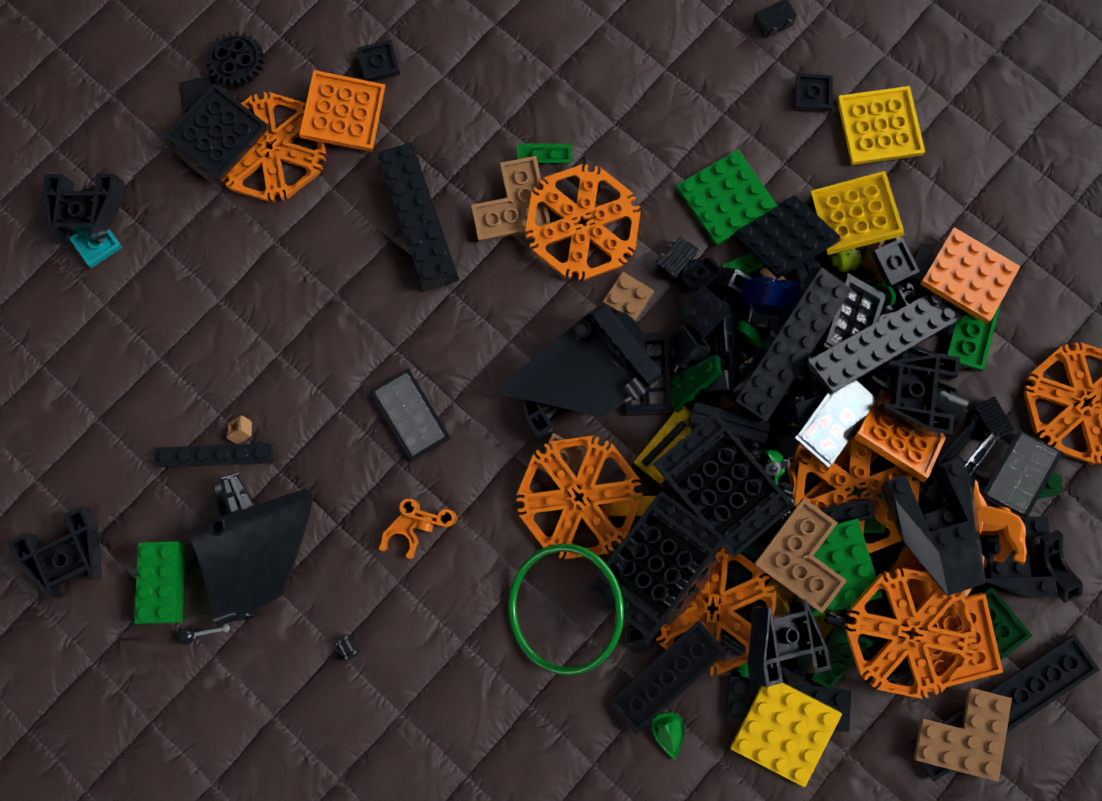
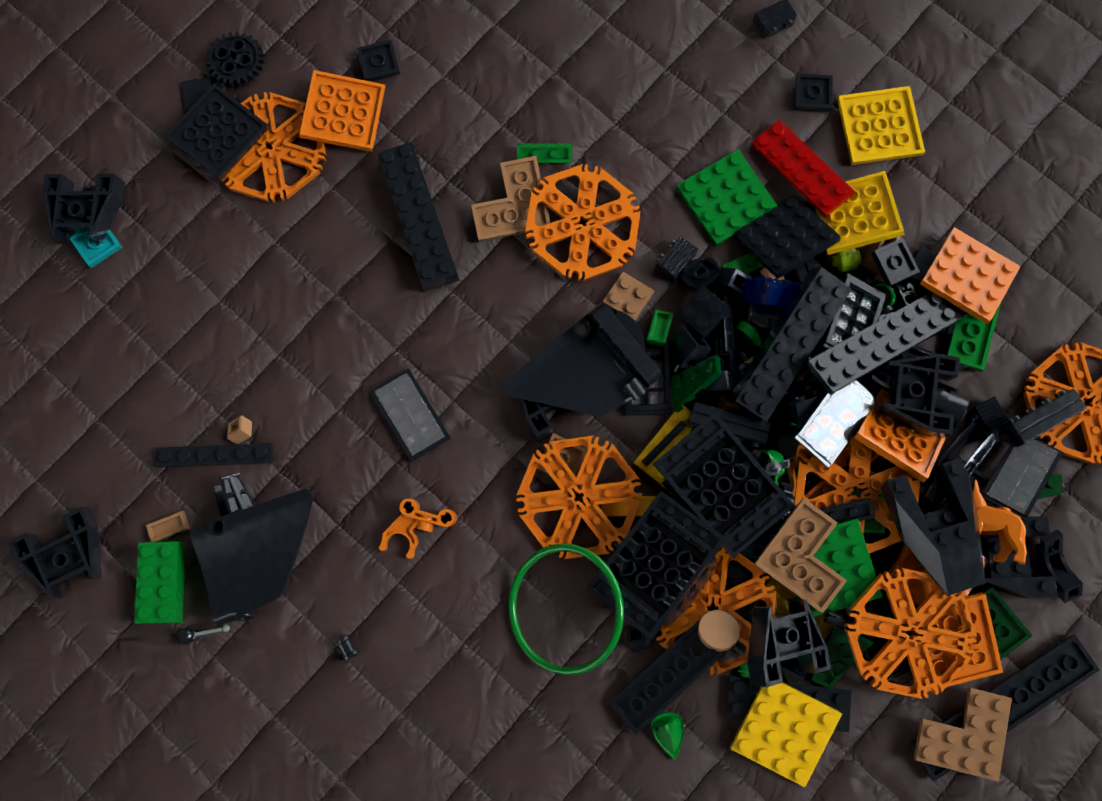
none -> medium nougat tile [145,511,191,542]
none -> green tile [647,309,673,347]
none -> medium nougat tile [698,610,740,652]
none -> red plate [751,119,855,217]
none -> black brick [1004,389,1087,447]

